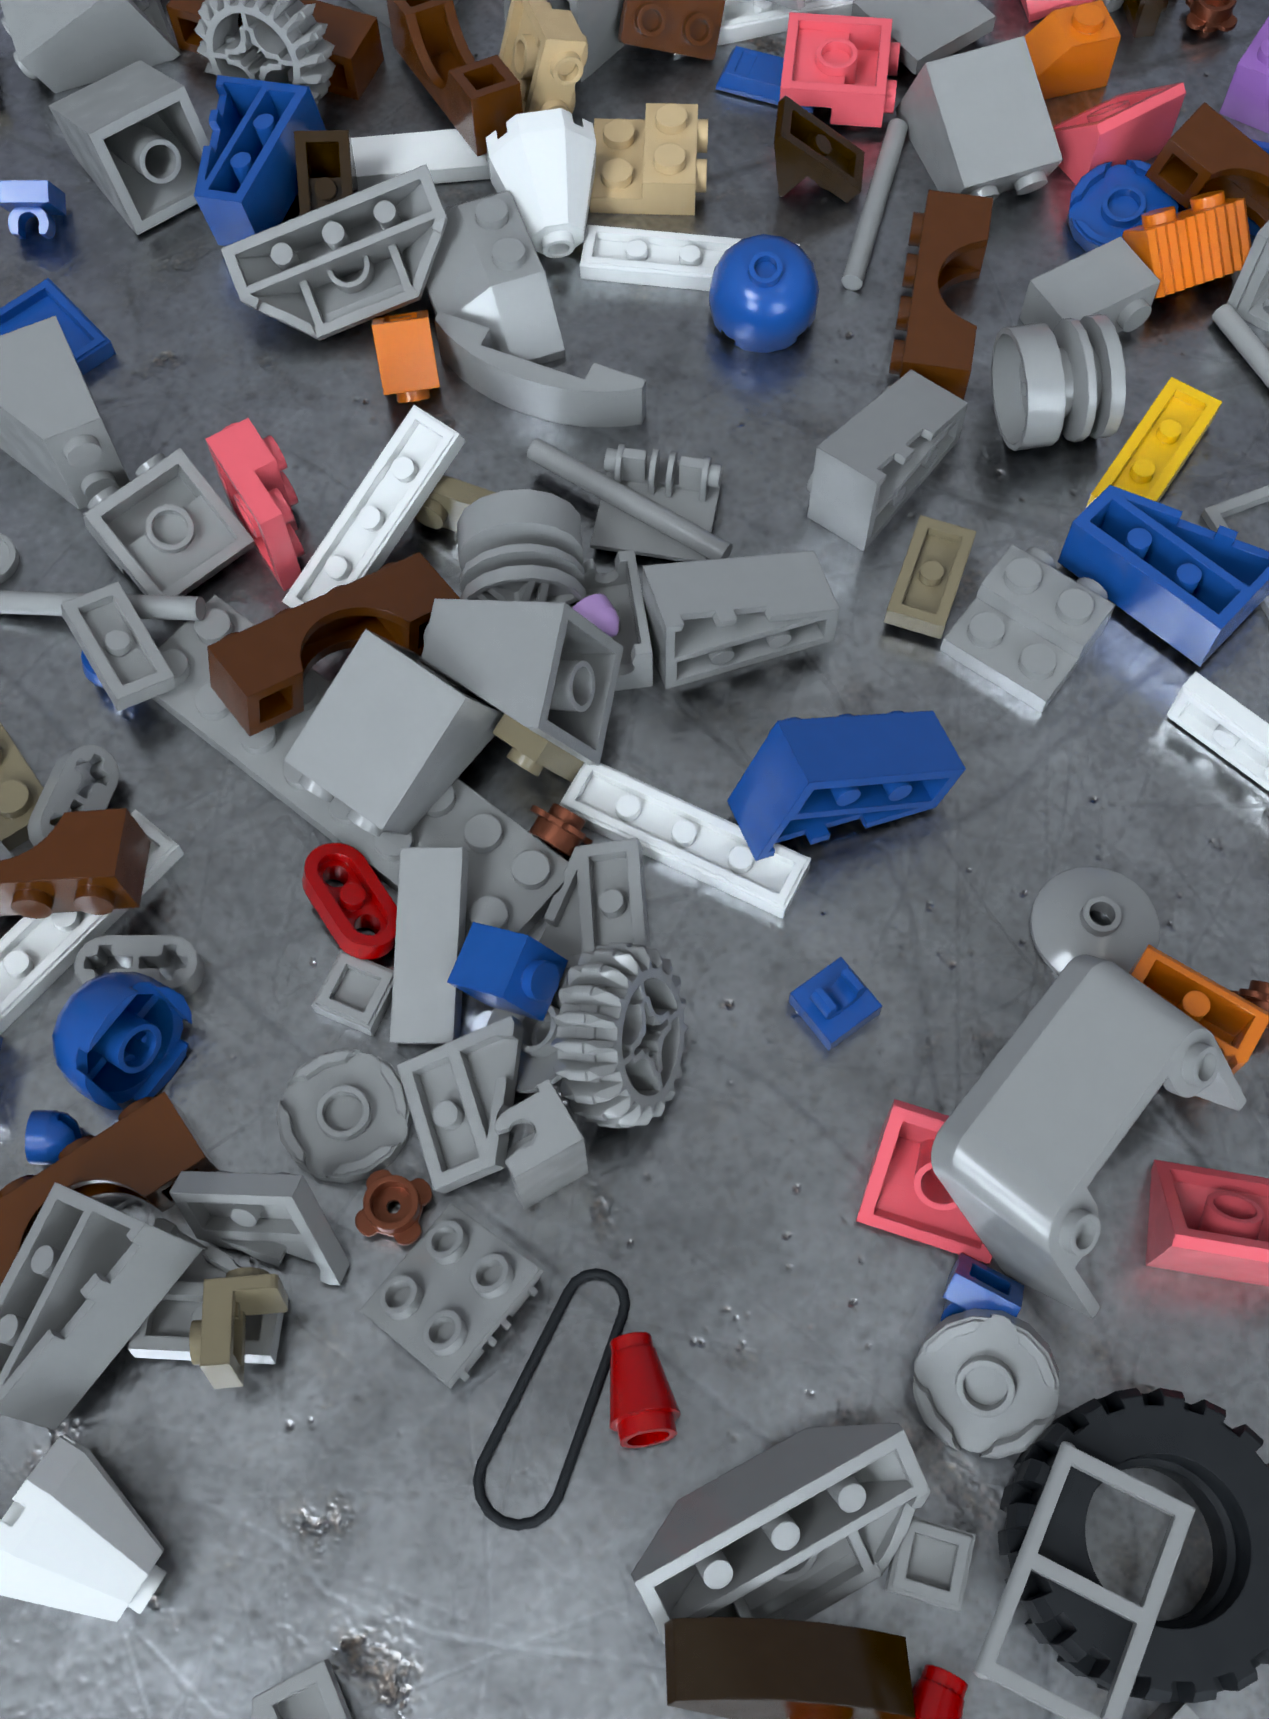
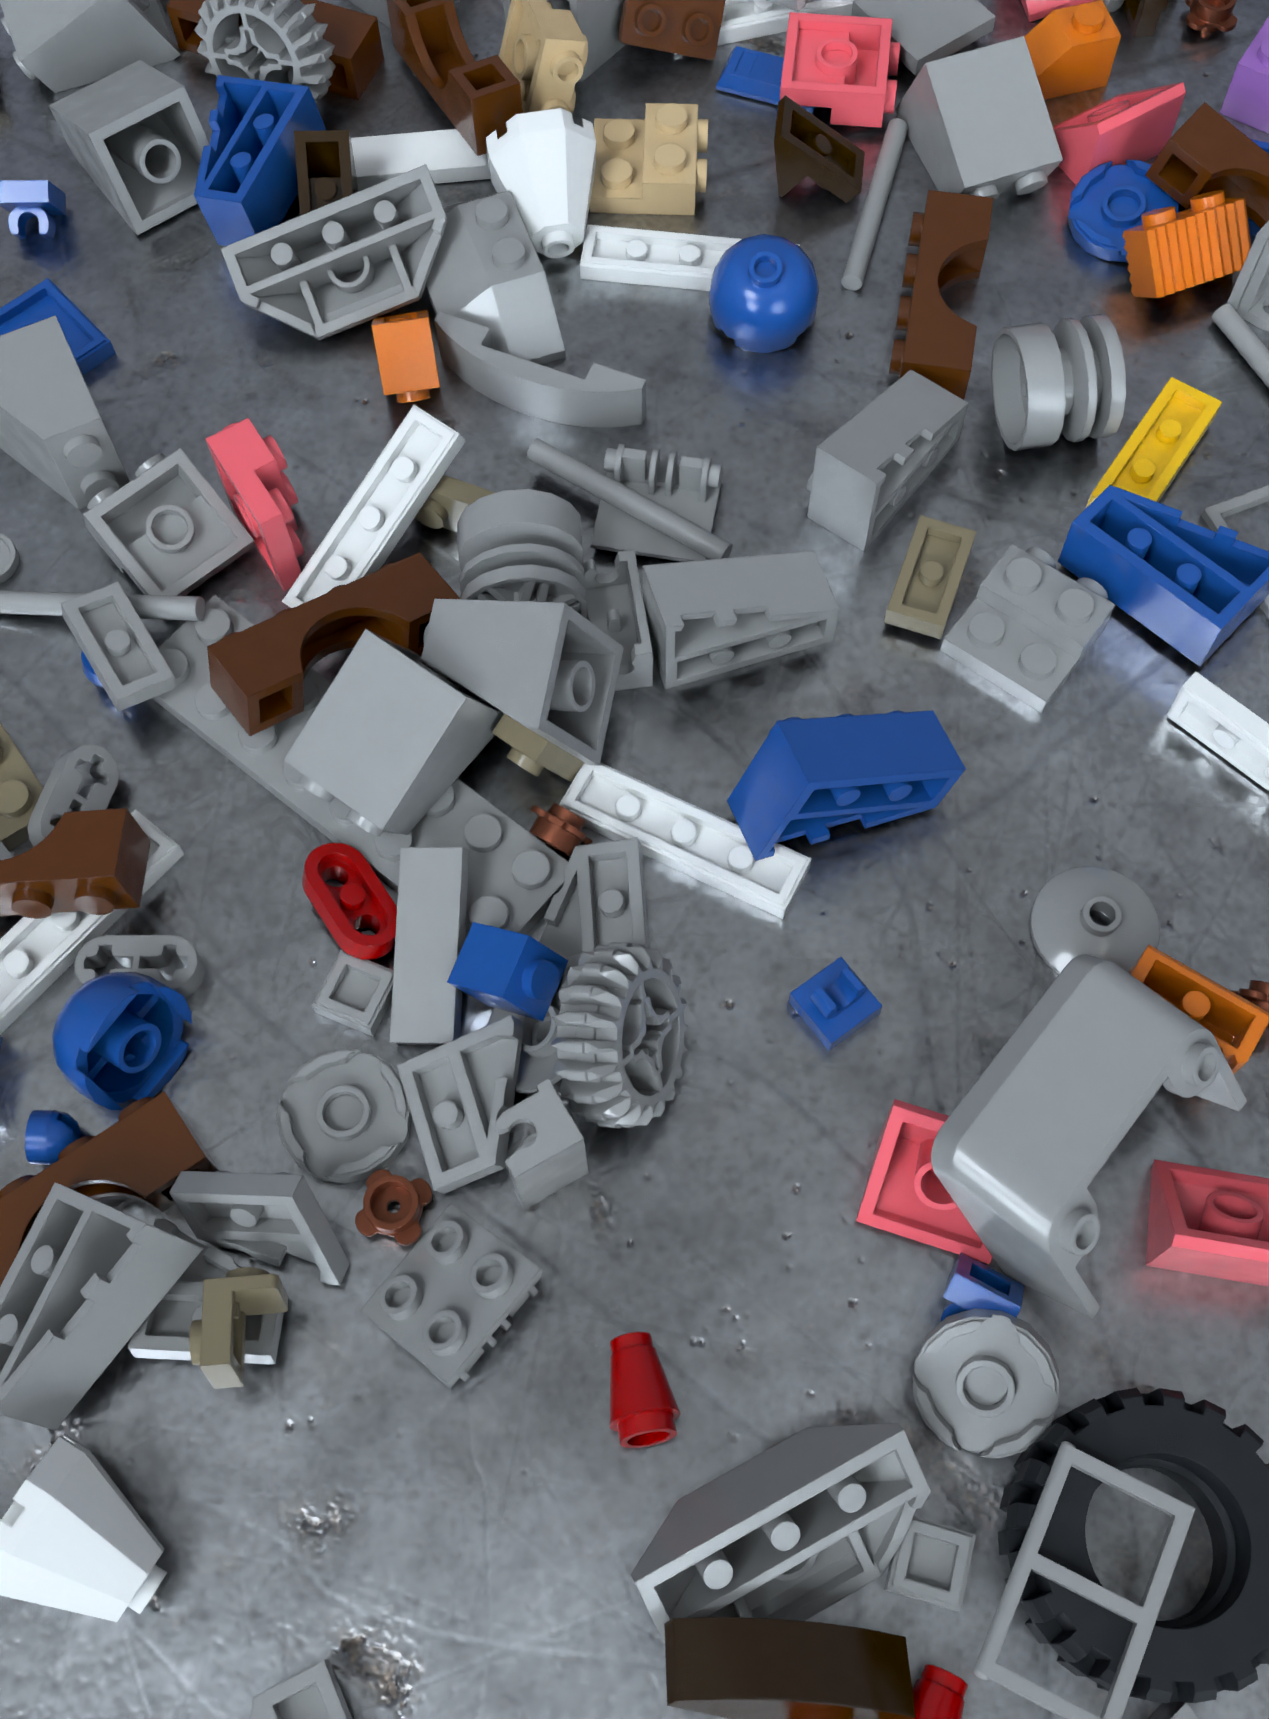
black piece [473,1268,630,1531] -> none
lavender hinge [572,594,620,637] -> none
light grey piece [1019,236,1160,333] -> none

